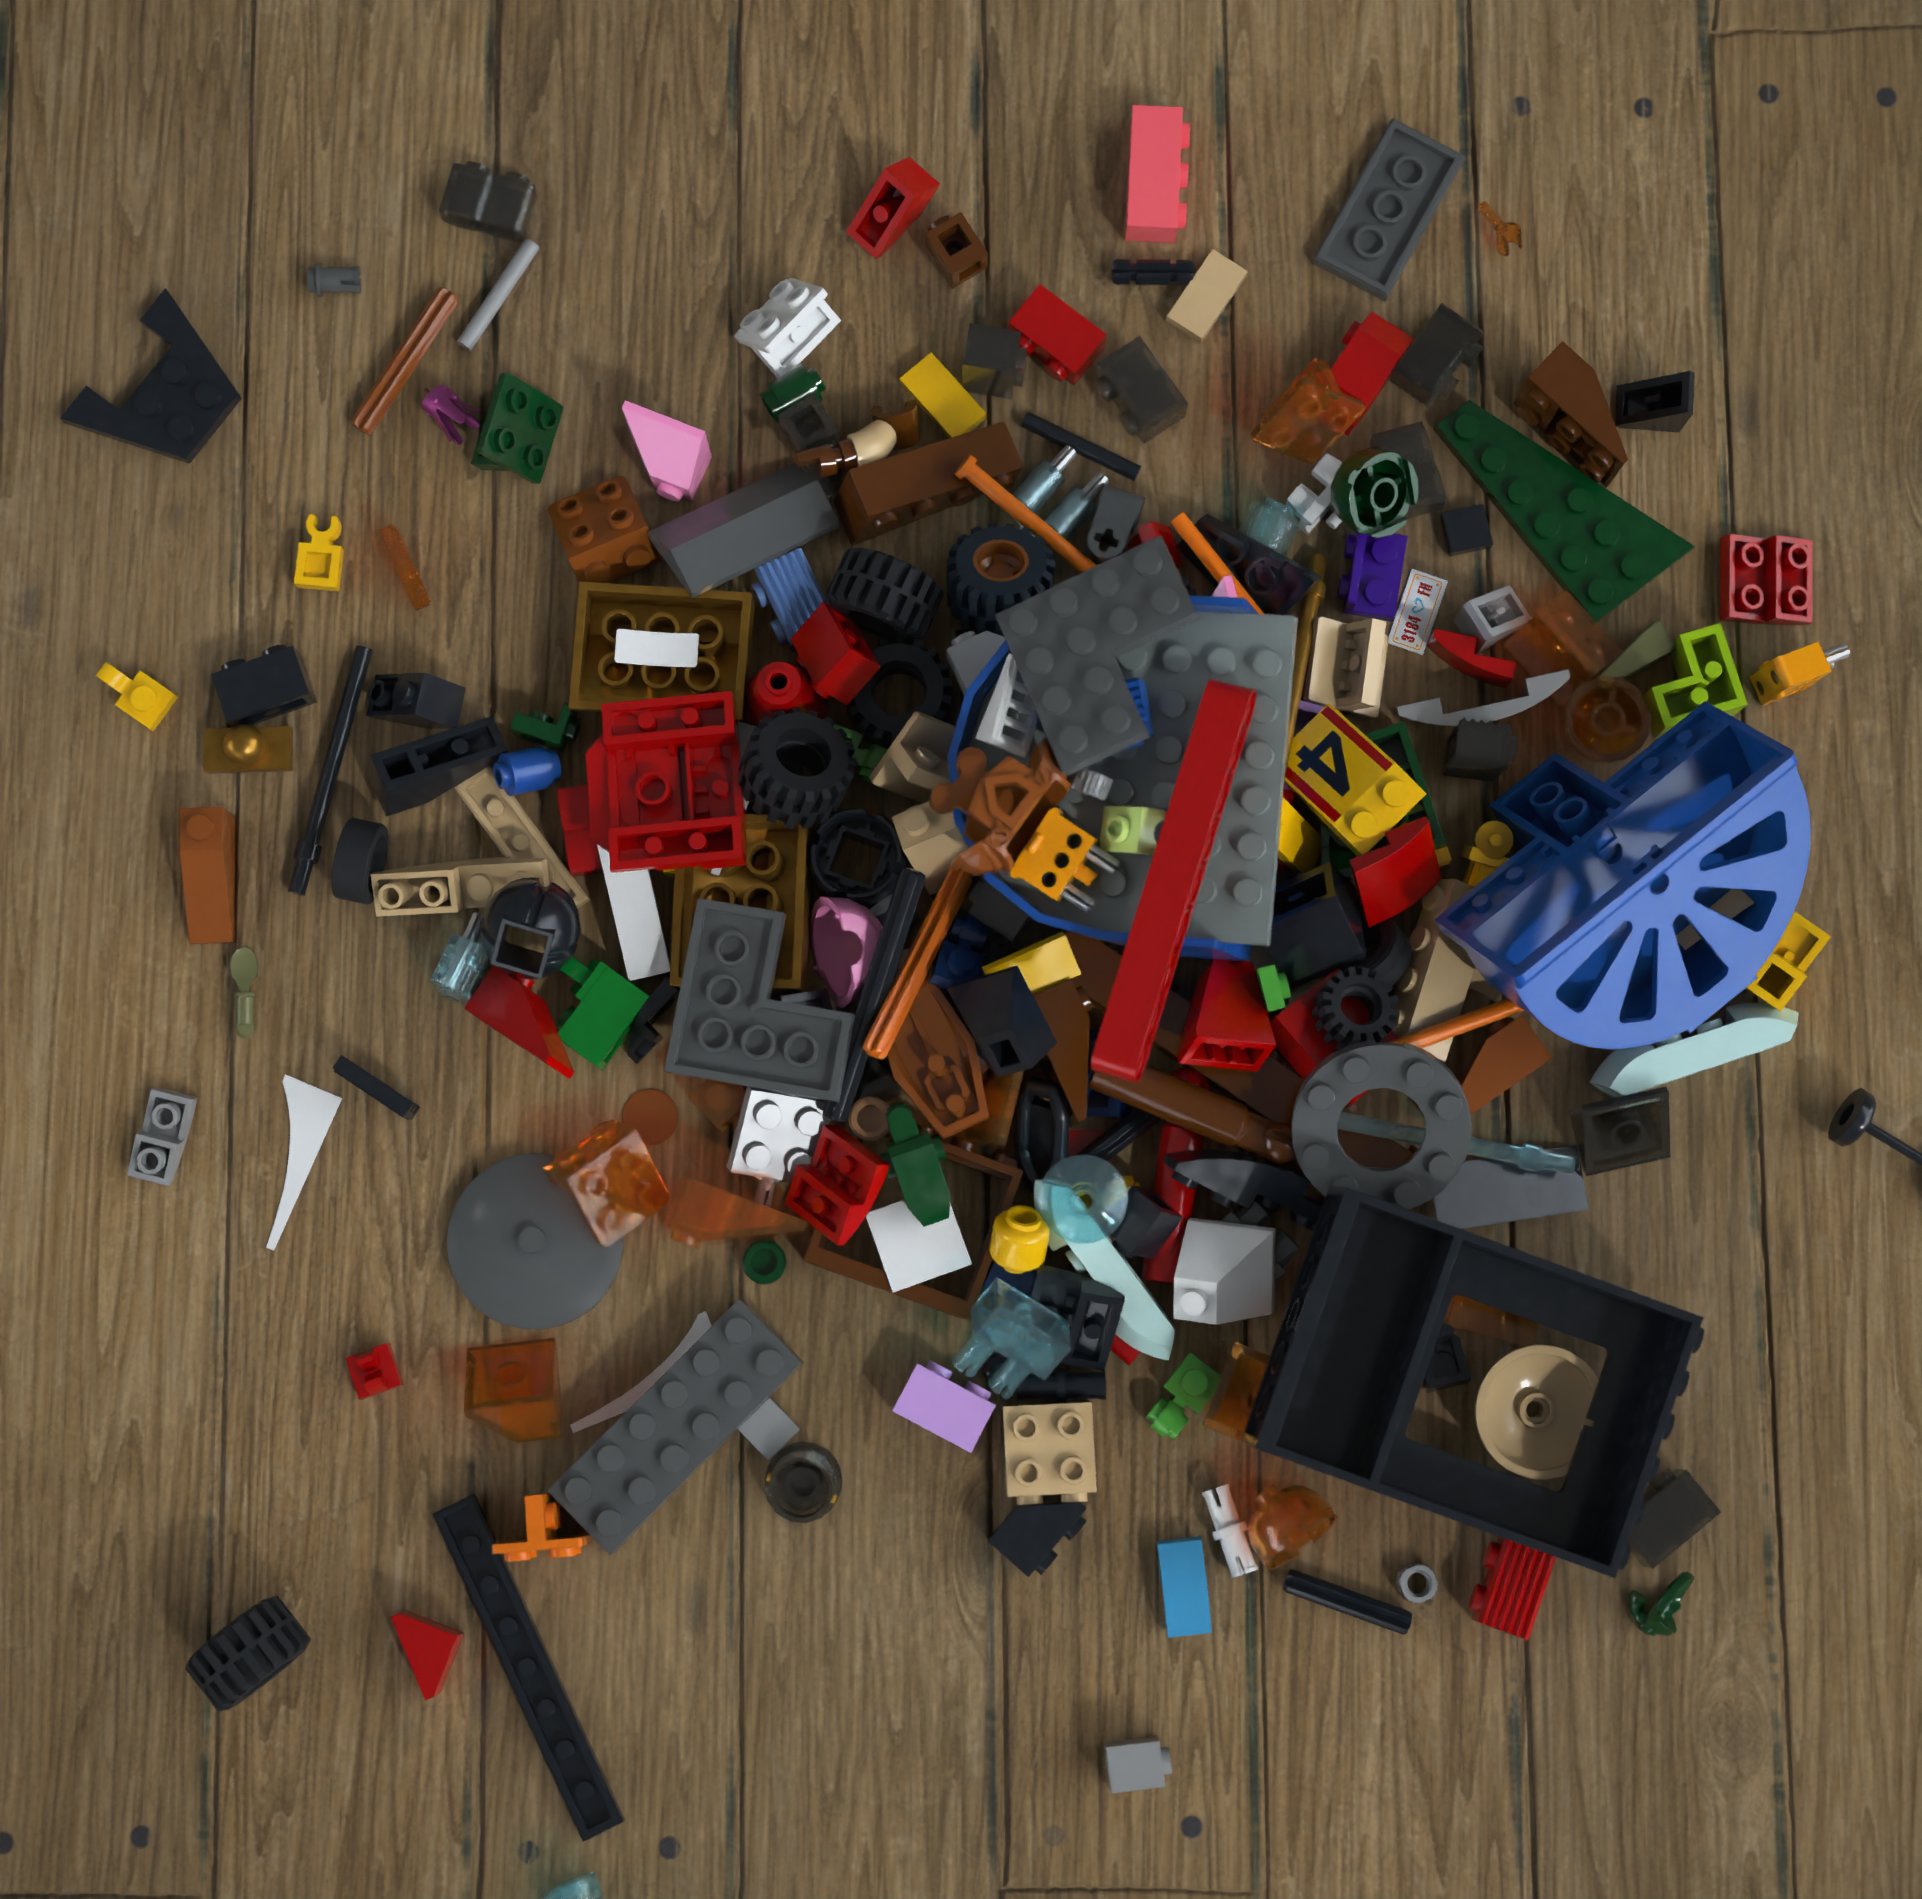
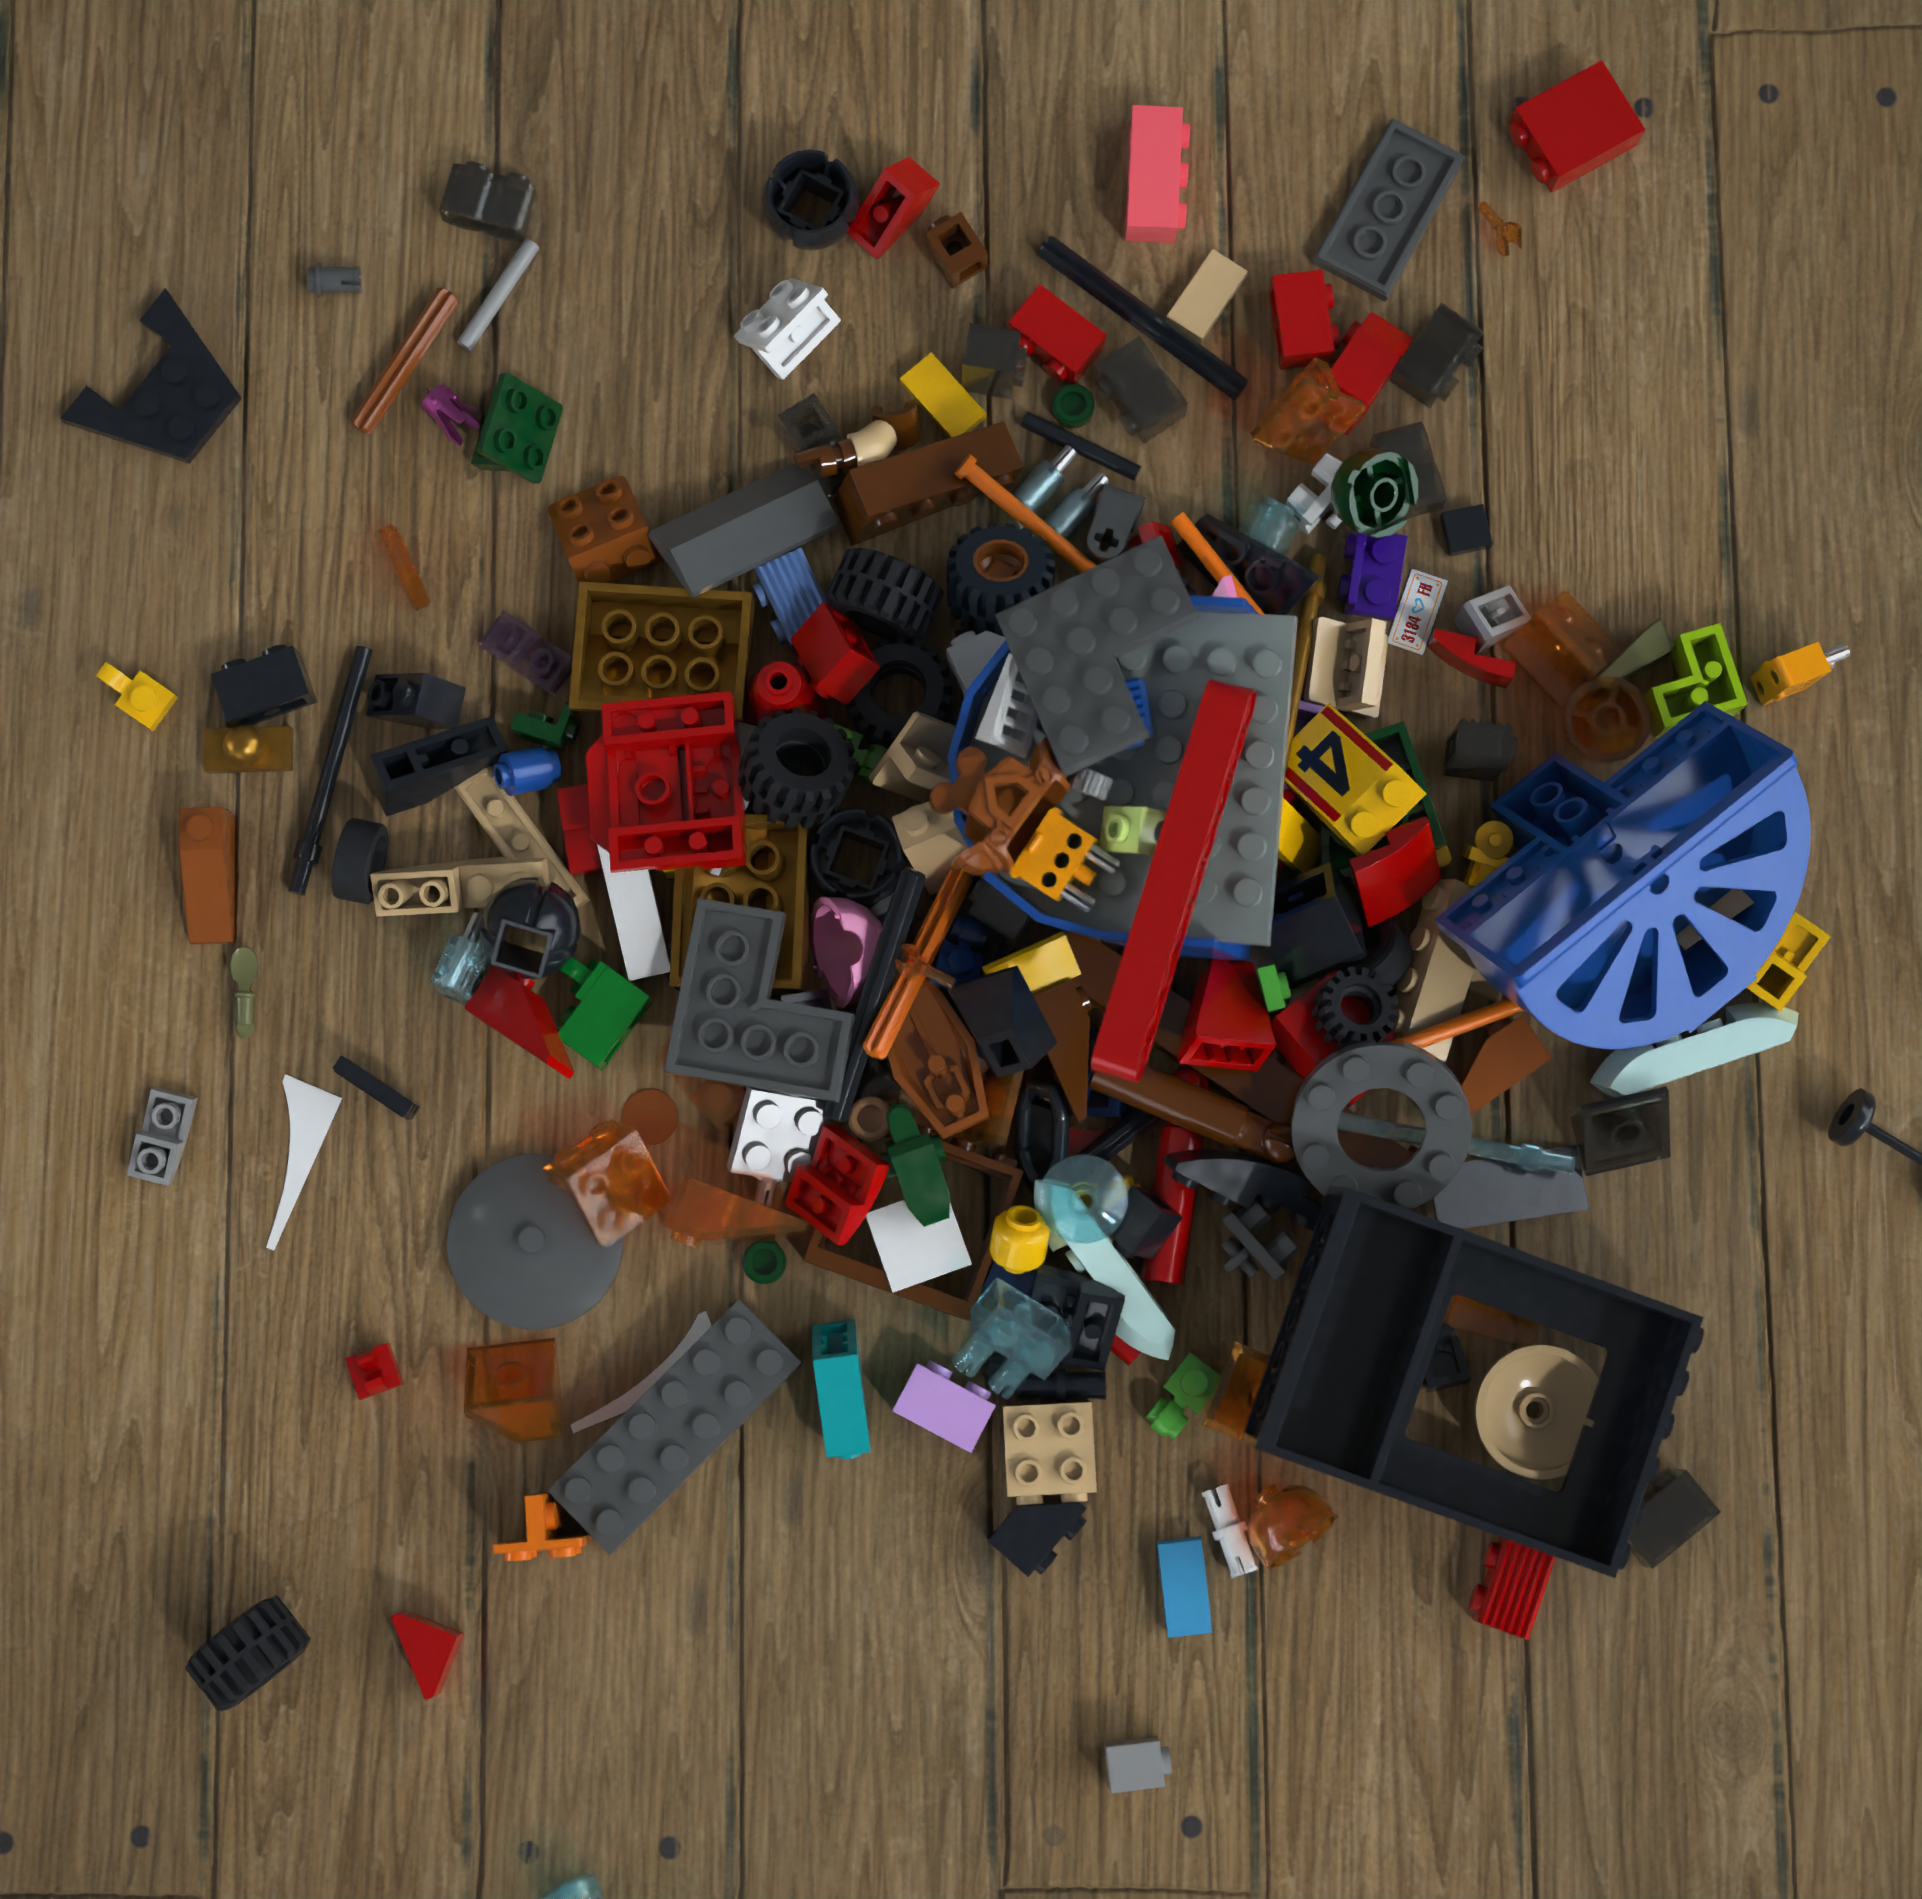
yellow plate [294,514,344,591] -> none
black tile [433,1494,625,1842] -> none
white sticker [614,629,699,667] -> none
bright pink slope [622,400,712,502] -> none
black slope [627,978,679,1064] -> none
light grey tile [738,1398,801,1461] -> none
dark green brick [760,364,826,423] -> none
clear smoke piece [764,1442,842,1523] -> none
black axle [1112,259,1194,285] -> none
white slope [1174,1218,1276,1325] -> none
black axle [1283,1569,1413,1635] -> none
light grey slope [1395,669,1570,726] -> none
light grey axle [1395,1562,1438,1604] -> none
dark green wing [1434,400,1695,626] -> none
reddish brown slope [1513,341,1628,488] -> none
black slope [1615,371,1695,432] -> none
dark green piece [1628,1571,1695,1636] -> none
red slope [1720,534,1813,625] -> none
none -> clear purple slope [478,610,573,697]
none -> black piece [762,149,859,250]
none -> teal slope [812,1319,871,1460]
none -> clear orange hand [895,943,956,989]
none -> black axle [1038,236,1248,399]
none -> dark green tile [1052,384,1095,429]
none -> red brick [1268,269,1340,370]
none -> red brick [1509,60,1646,193]

